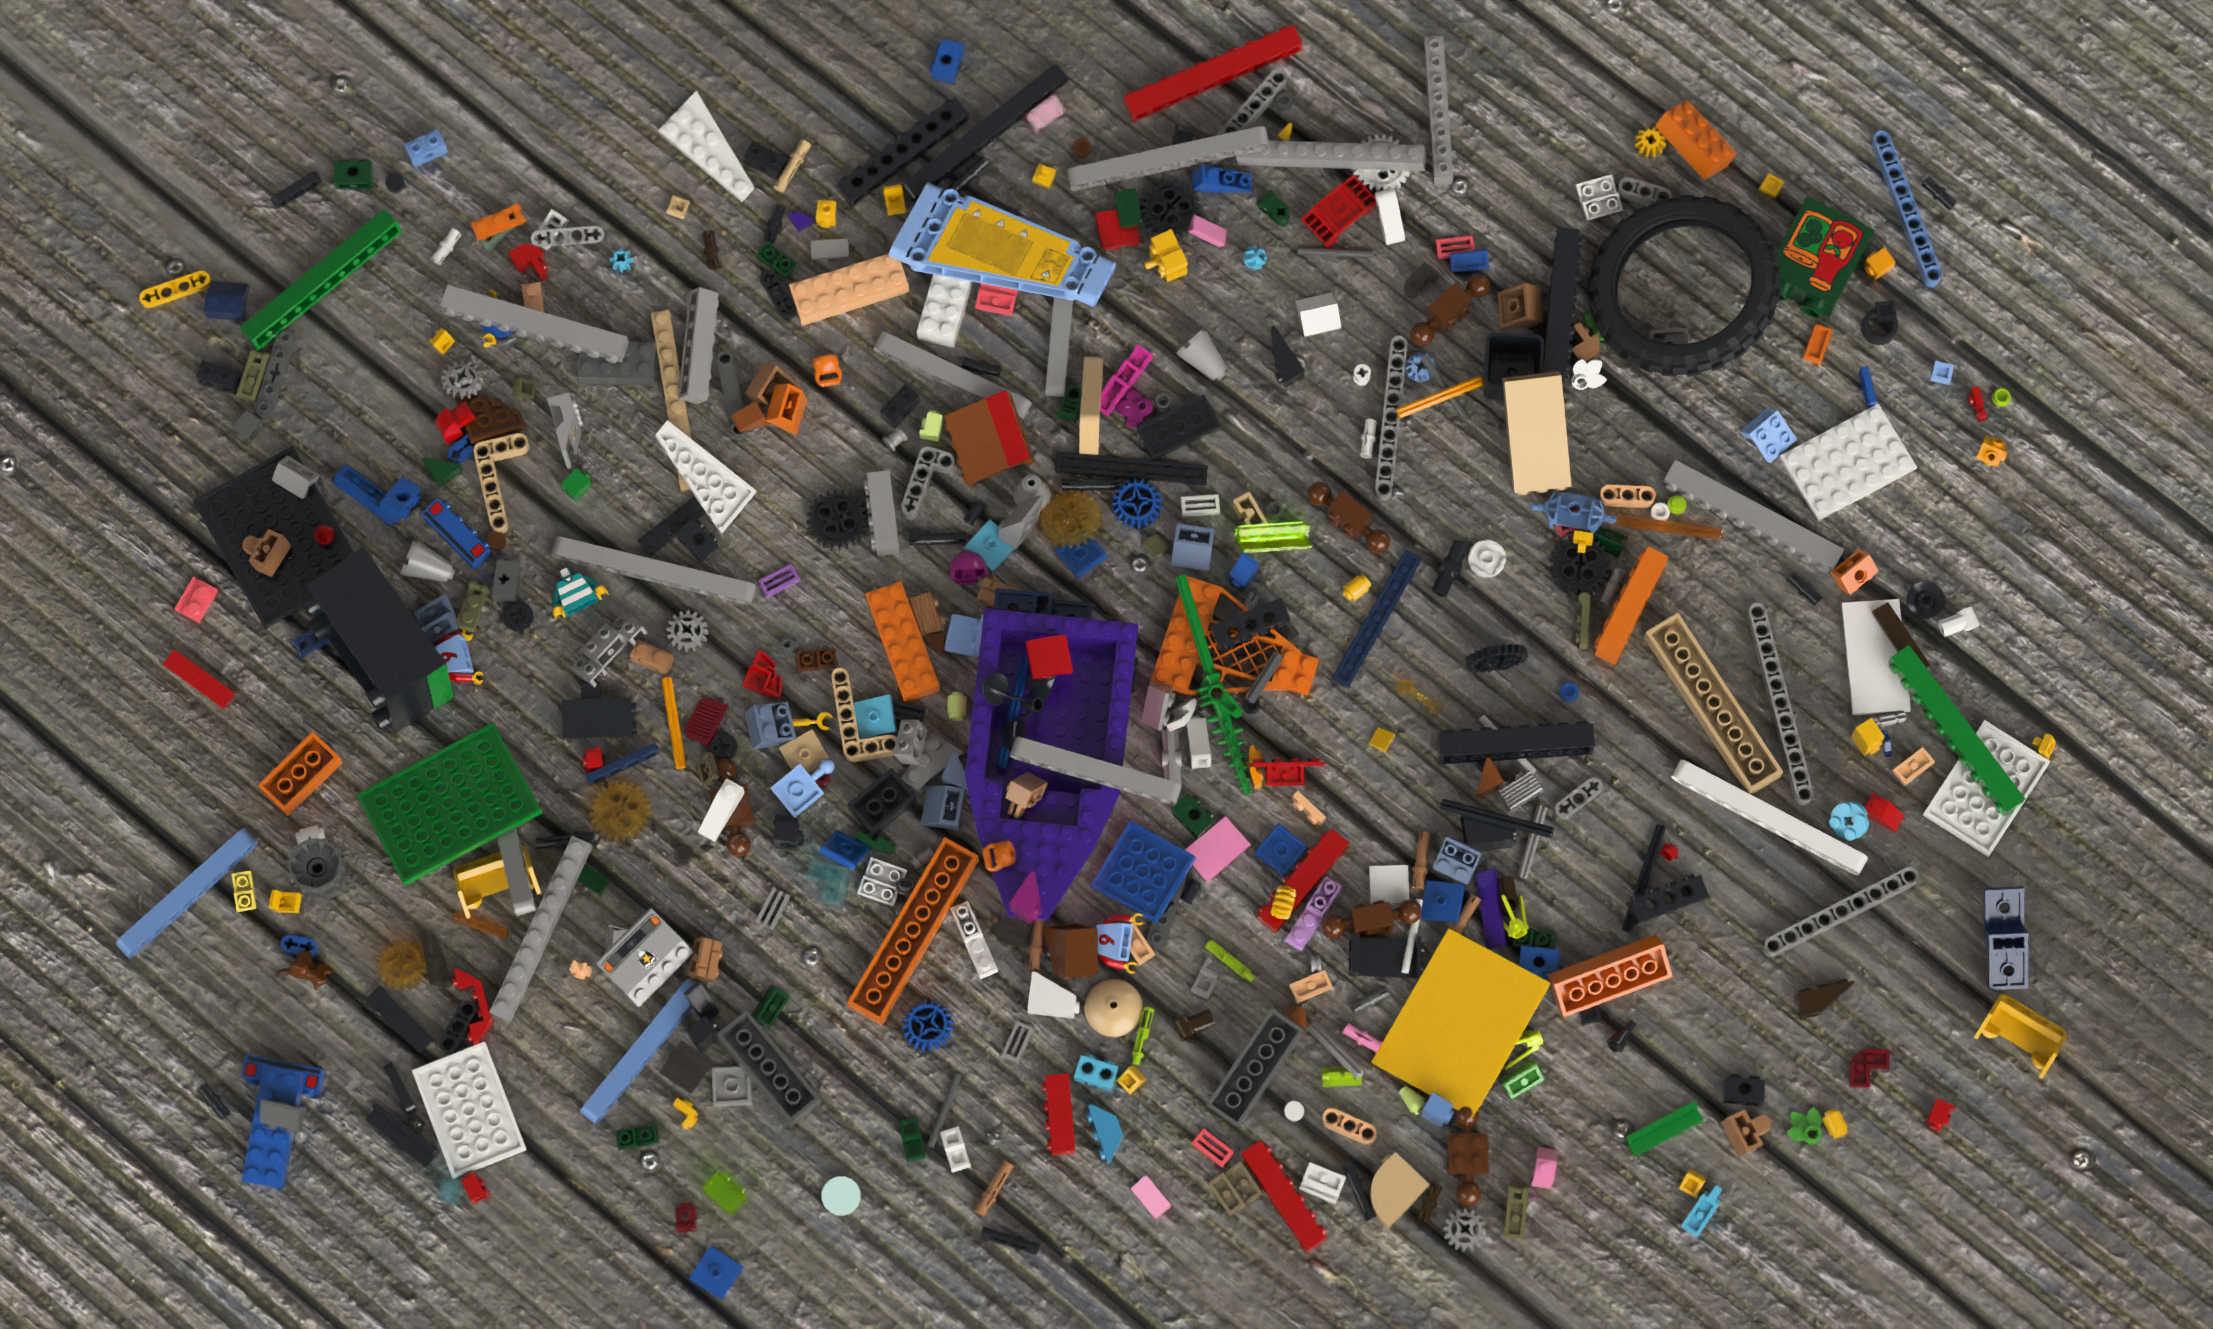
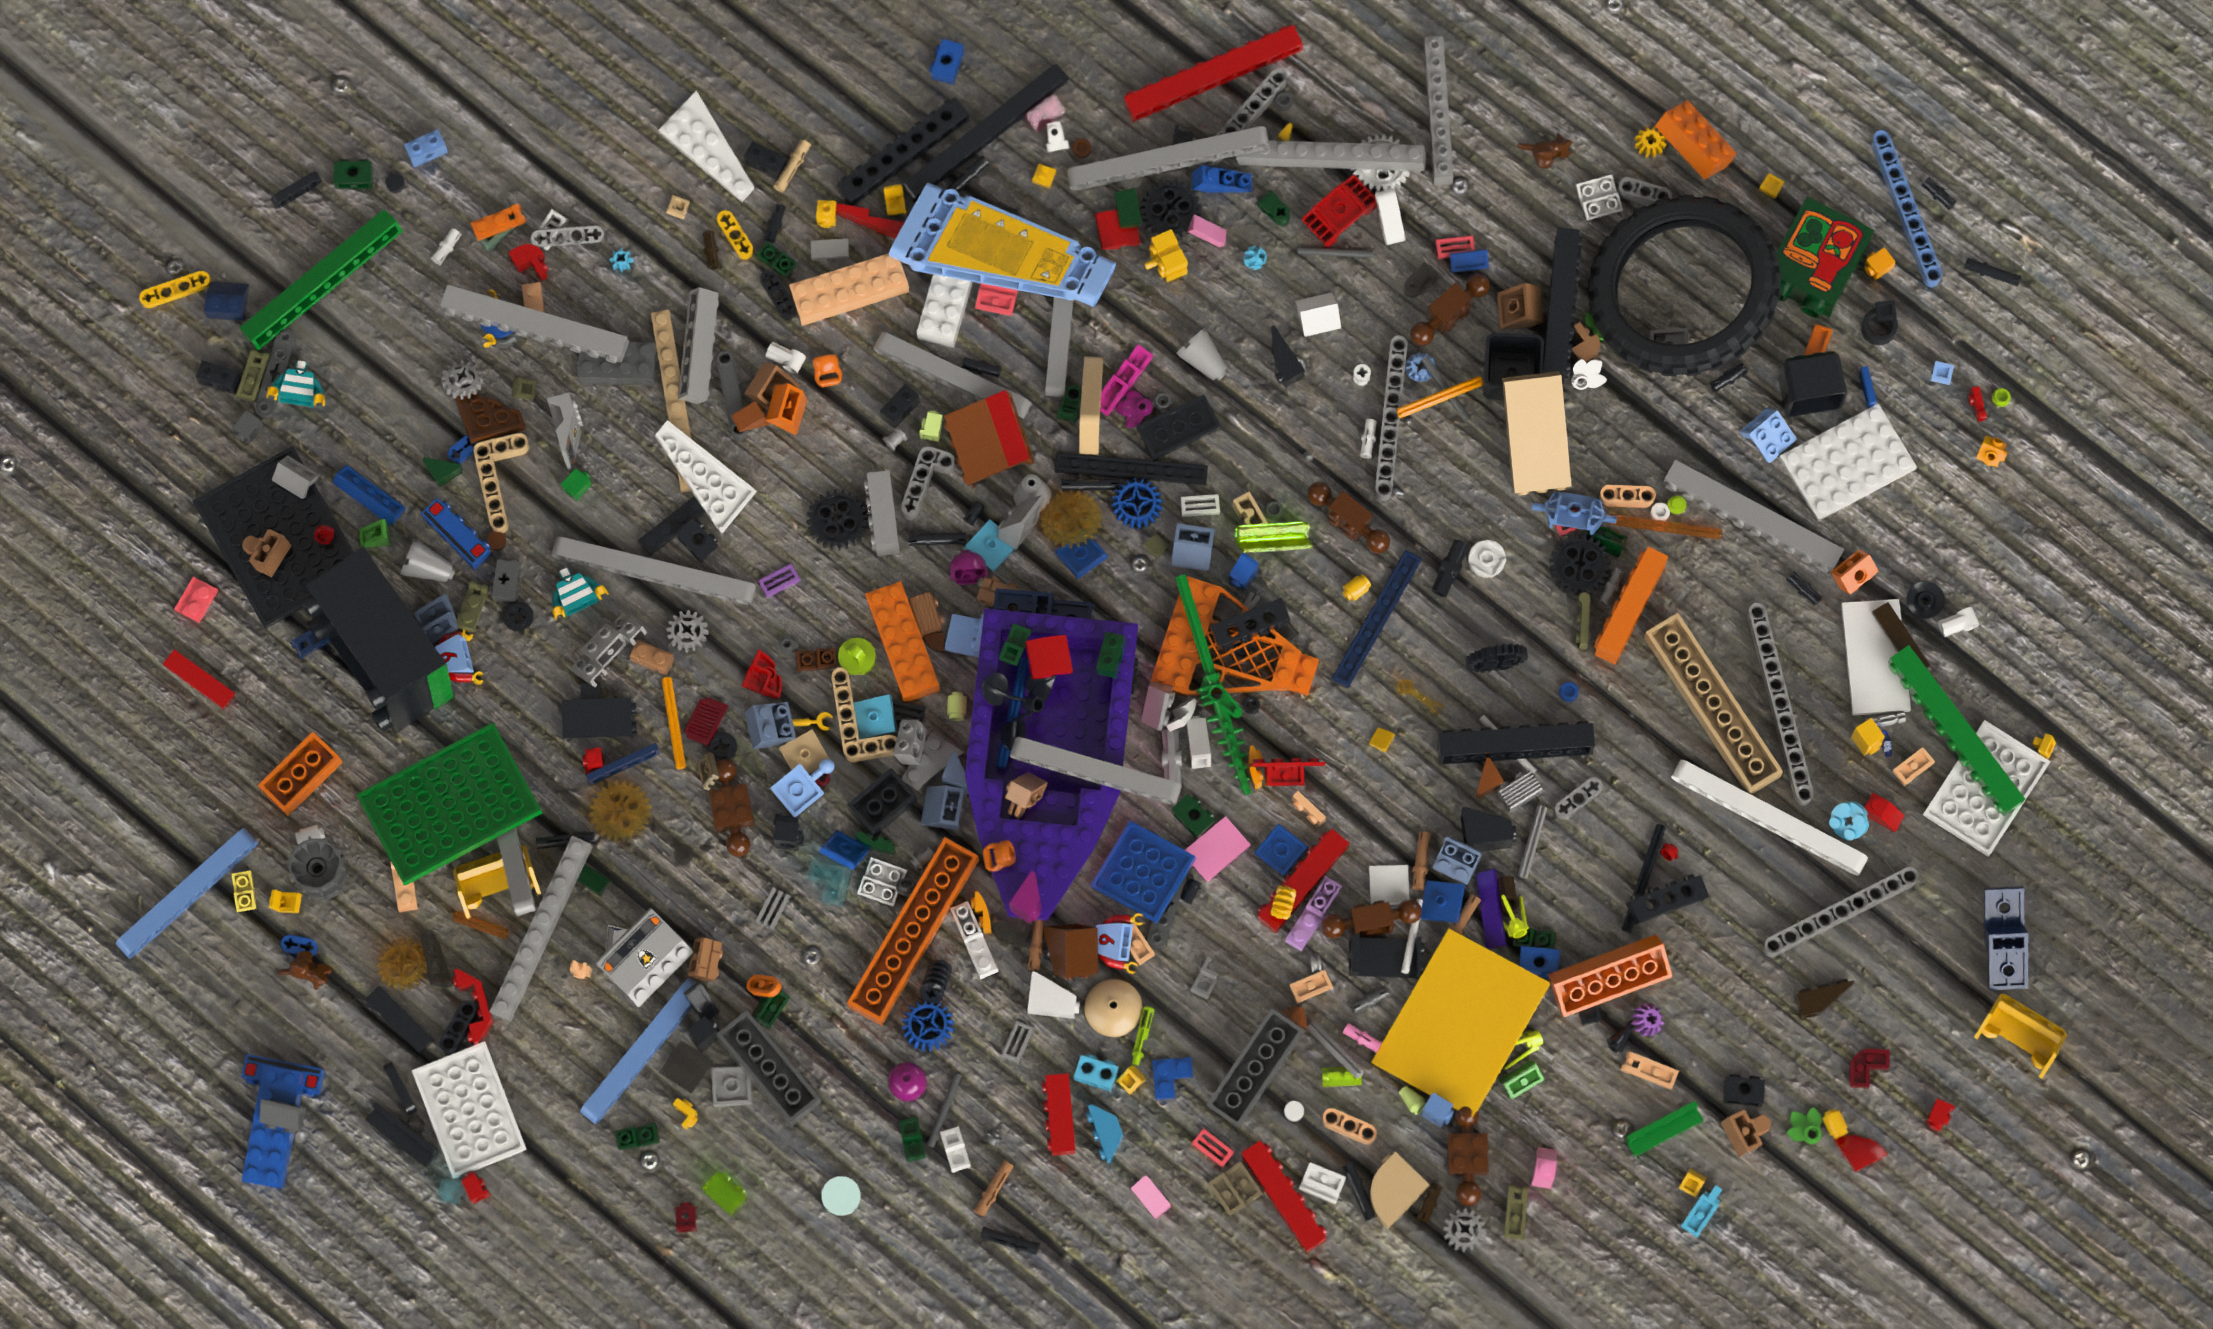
black pin [196,1082,231,1120] -> none
blue brick [379,477,421,524] -> none
yellow tile [429,328,455,355] -> none
red brick [435,402,476,445] -> none
blue plate [689,1246,744,1300] -> none
white slope [698,778,745,842] -> none
dark purple tile [788,213,814,232] -> none
dark brown piece [1173,1009,1215,1041] -> none
lime piece [1205,939,1256,983] -> none
dark grey axle [1245,652,1283,703] -> none
black axle [1440,799,1554,838] -> none
yellow tile [1573,531,1593,553] -> none
none -> torso [266,361,325,407]
none -> bright green slope [359,519,390,548]
none -> light nougat plate [390,860,418,913]
none -> yellow beam [717,210,754,259]
none -> orange plate [746,974,782,997]
none -> white piece [765,342,806,374]
none -> red slope [836,203,905,239]
none -> lime tile [838,637,876,675]
none -> magenta cylinder [888,1062,927,1102]
none -> black piece [919,960,952,1003]
none -> light orange slope [971,892,991,934]
none -> dark green slope [999,623,1032,666]
none -> white plate [1046,121,1069,152]
none -> dark green brick [1096,632,1126,679]
none -> blue plate [1152,1057,1193,1100]
none -> reddish brown animal [1517,133,1572,169]
none -> light nougat plate [1620,1051,1679,1090]
none -> medium lavender gear [1631,1003,1665,1036]
none -> black pin [1710,362,1748,392]
none -> black plate [1778,351,1847,417]
none -> red brick [1834,1135,1888,1173]
none -> black pin [1964,257,2021,287]

